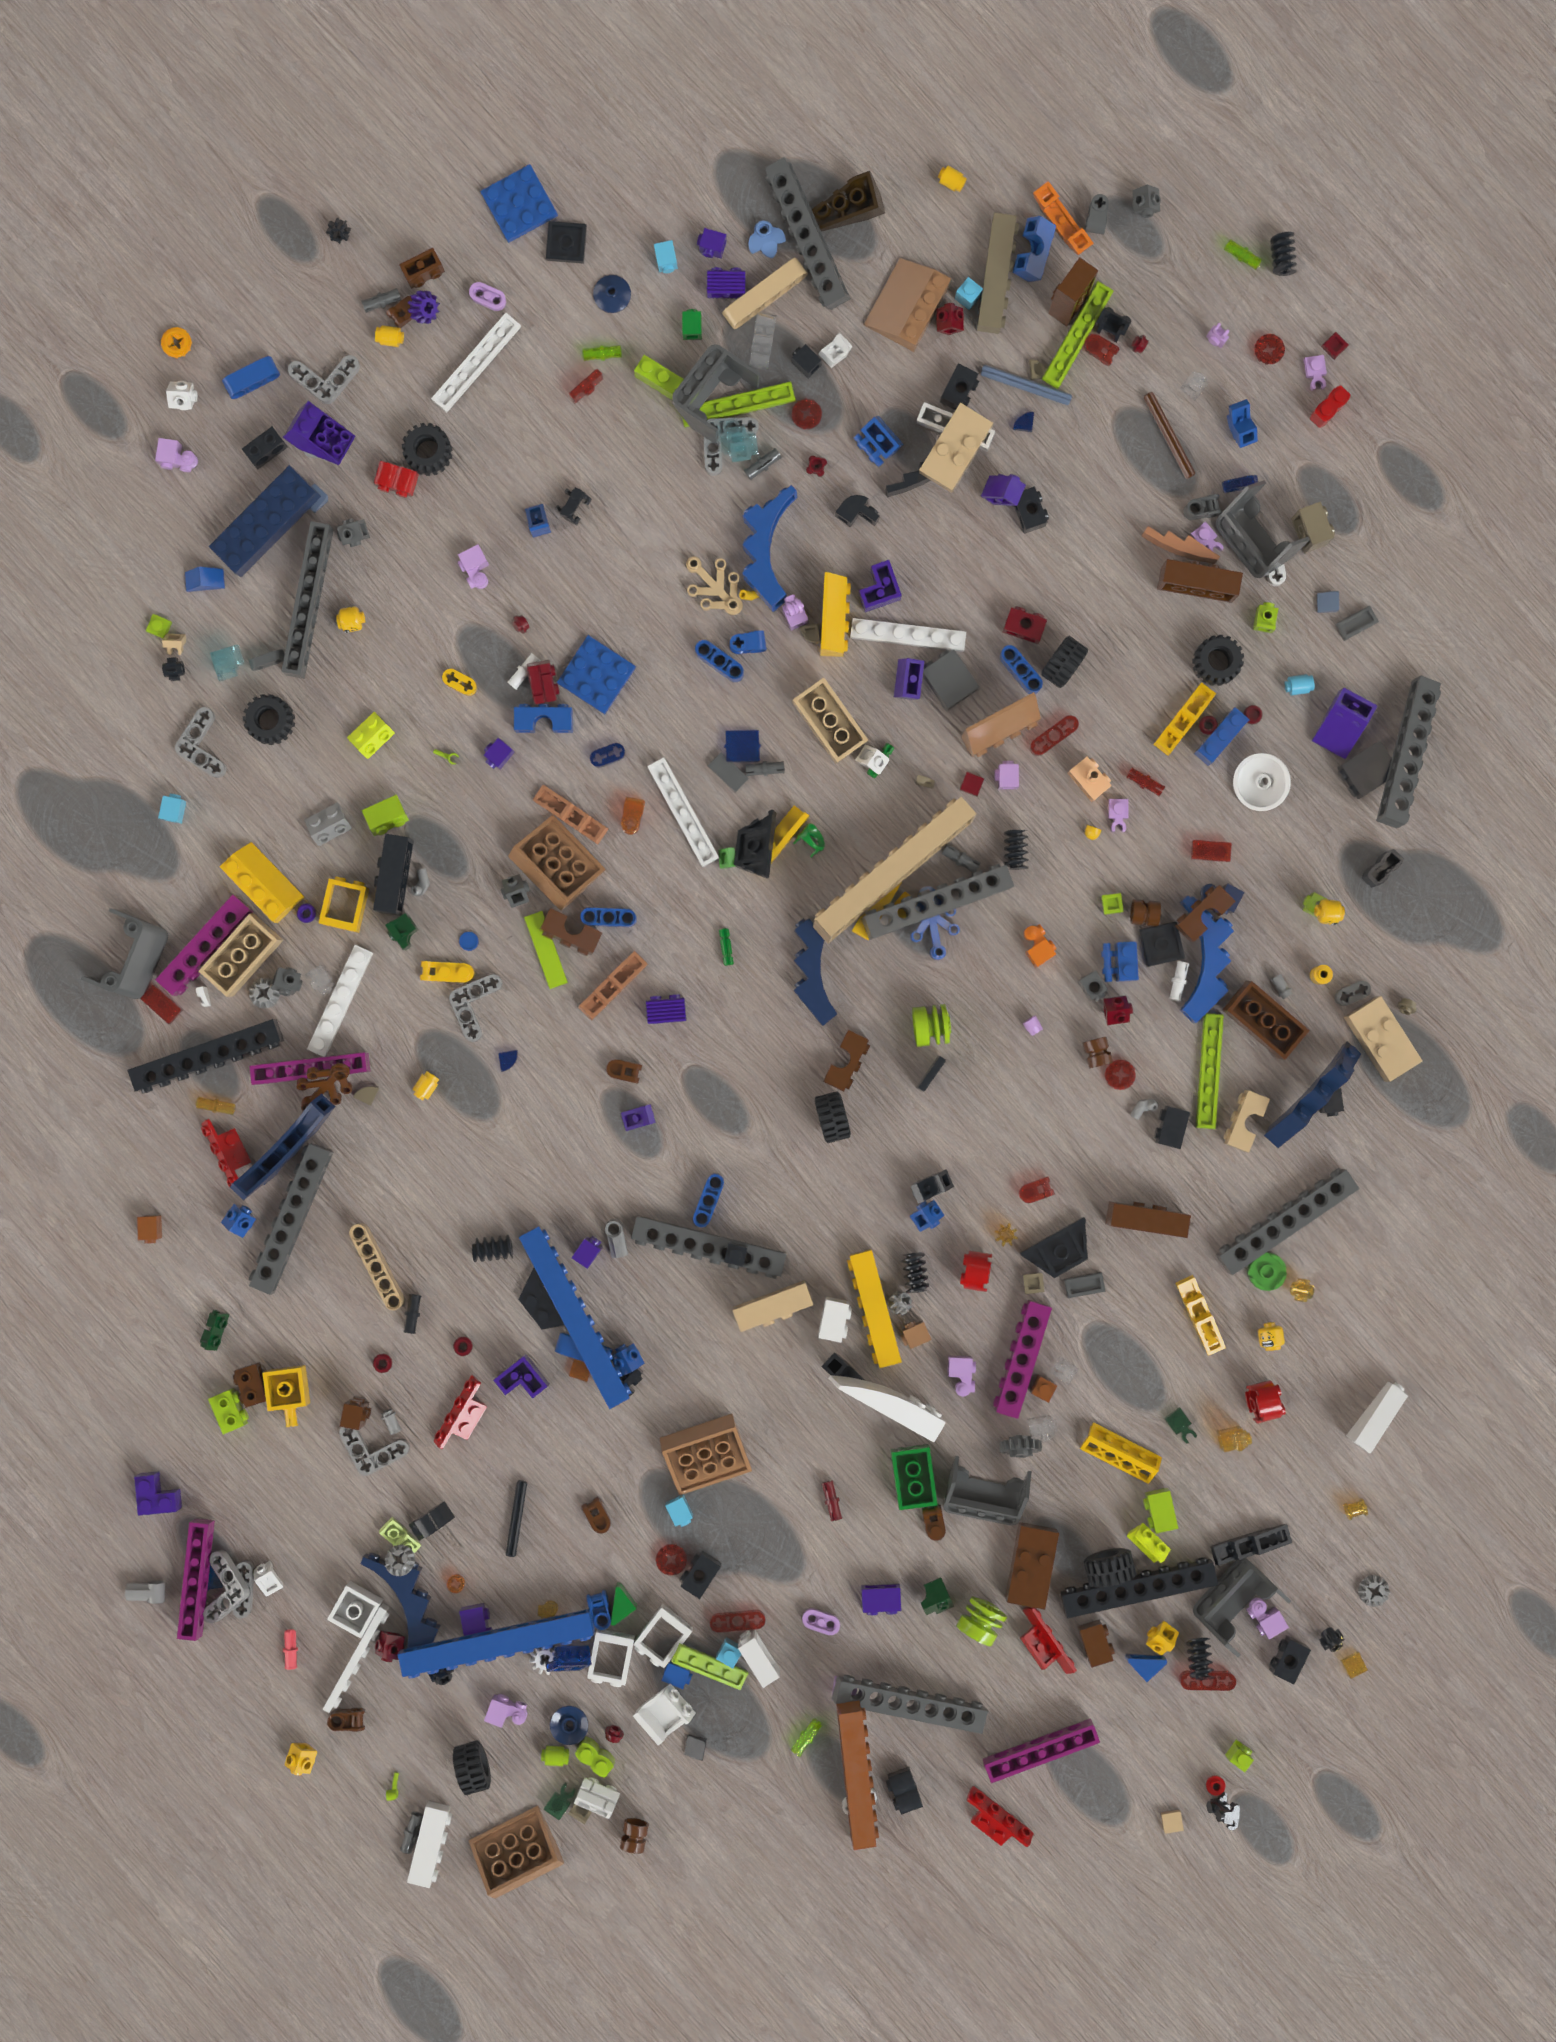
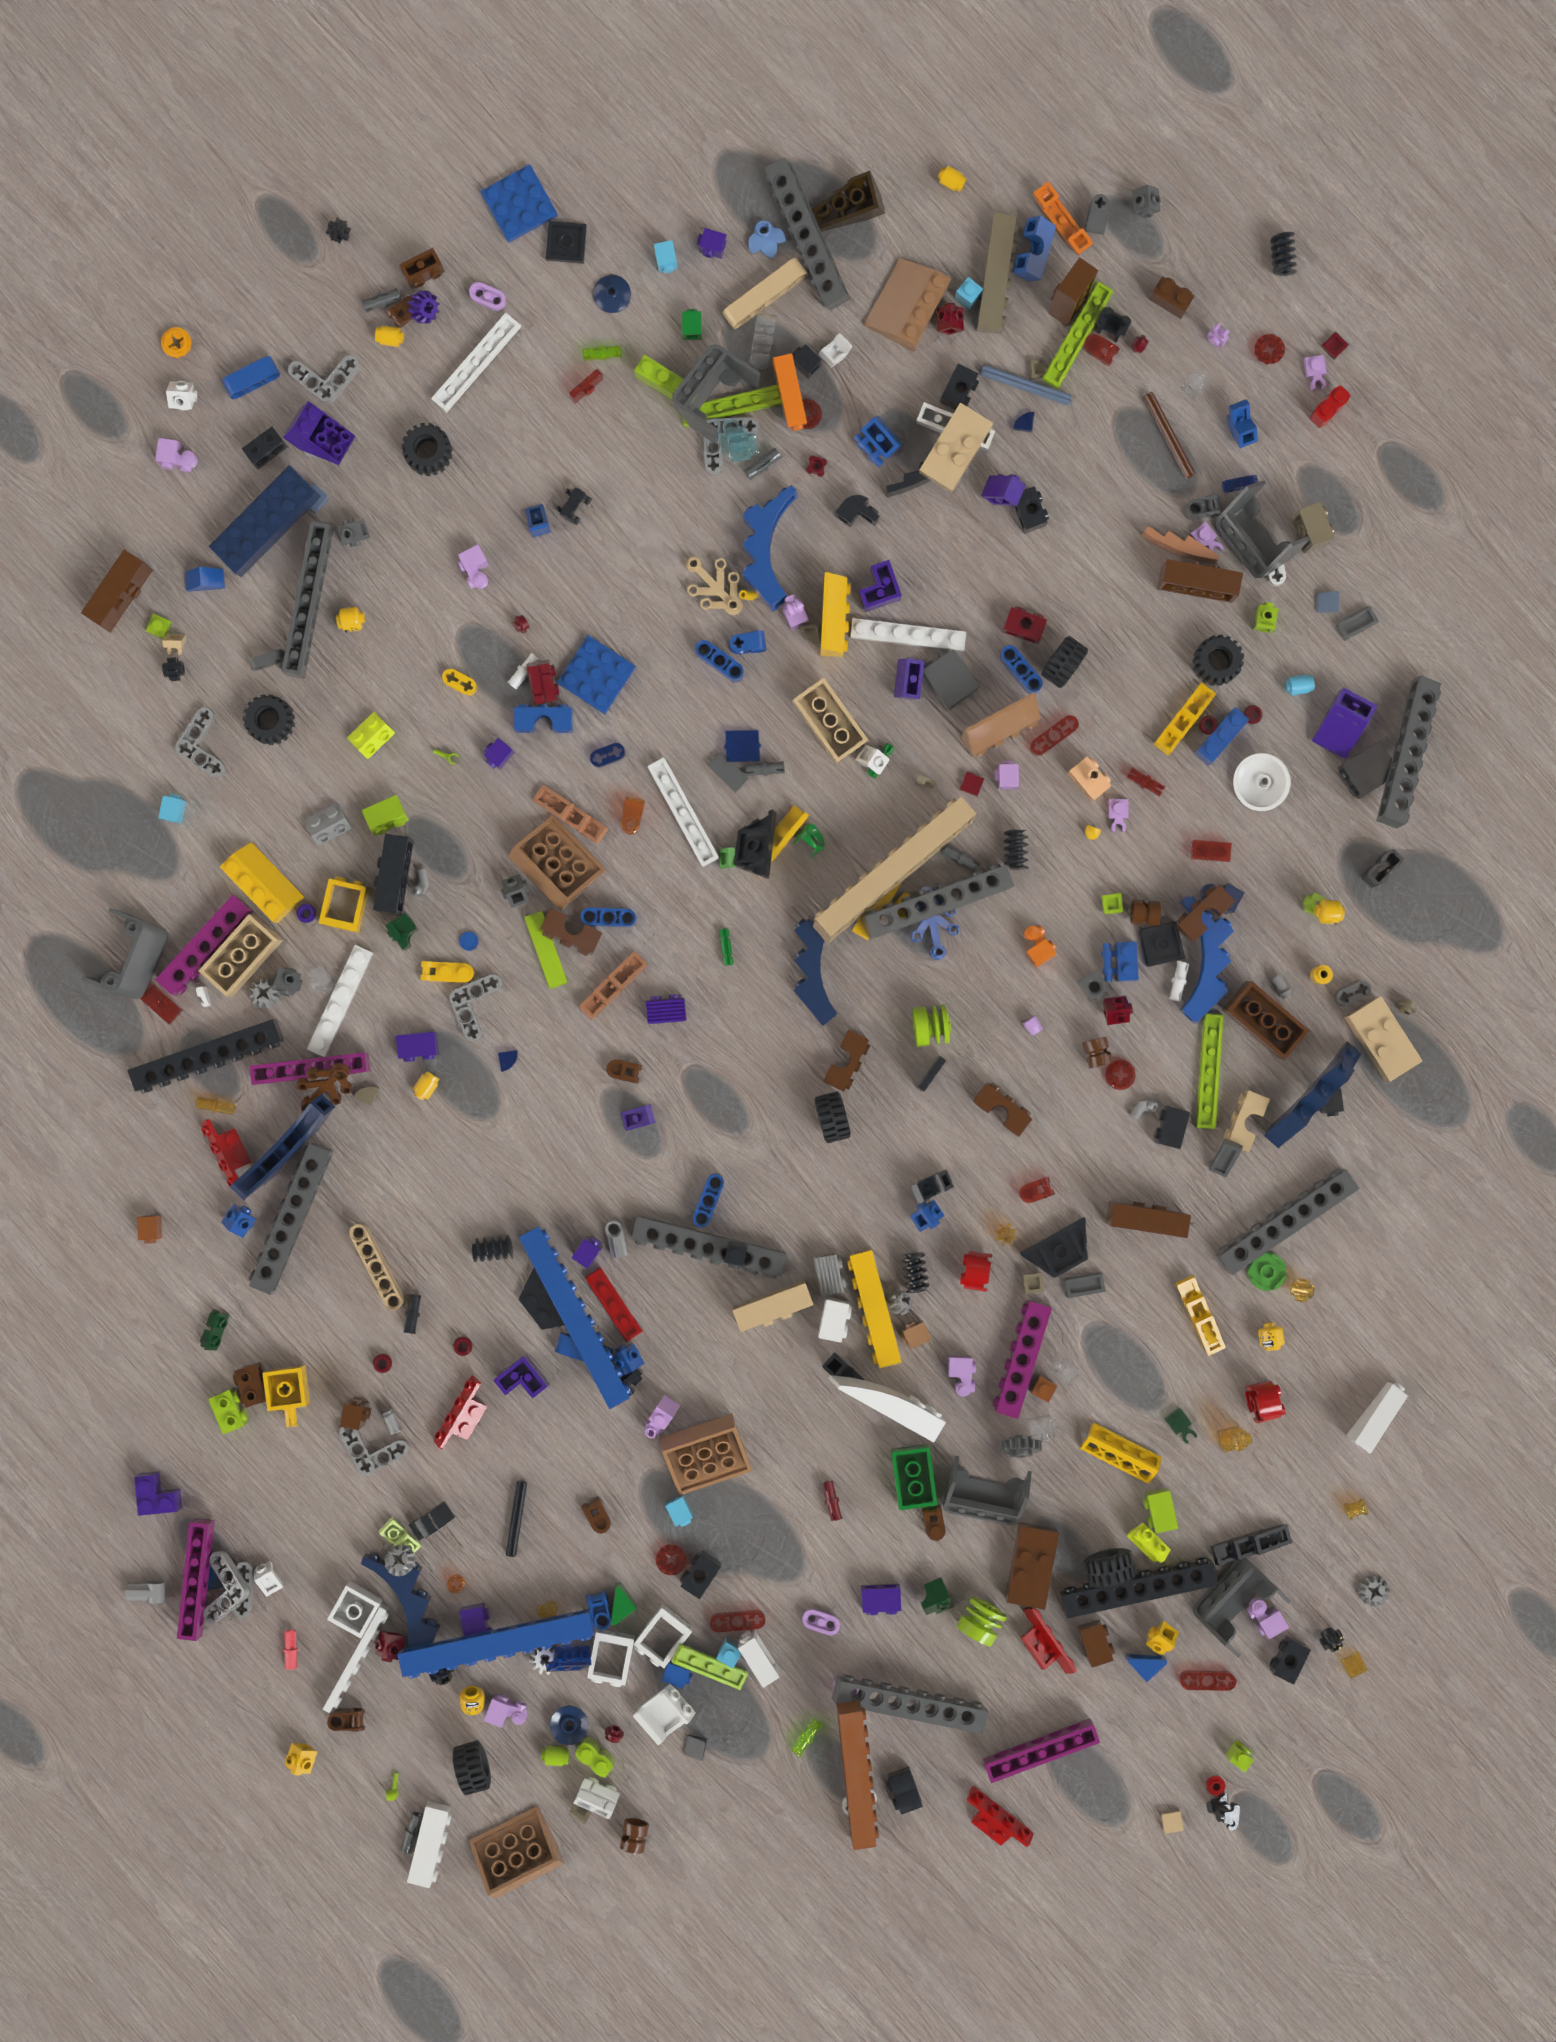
clear light blue brick [210,644,245,681] -> none
red brick [374,461,419,498] -> none
clear green plate [543,1782,576,1820] -> none
clear orange tile [569,1359,590,1382] -> none
dark purple brick [707,267,746,299] -> none
black piece [1186,1638,1215,1680] -> none
clear neon green pin [1224,239,1263,270] -> none
none -> reddish brown brick [81,550,153,633]
none -> dark purple brick [396,1032,439,1062]
none -> yellow head [459,1685,485,1715]
none -> red tile [585,1267,643,1342]
none -> lavender brick [644,1395,680,1438]
none -> orange slope [772,353,807,431]
none -> light grey brick [814,1253,846,1297]
none -> reddish brown arch [972,1083,1033,1137]
none -> reddish brown brick [1149,276,1195,319]
none -> dark grey tile [1209,1138,1243,1177]

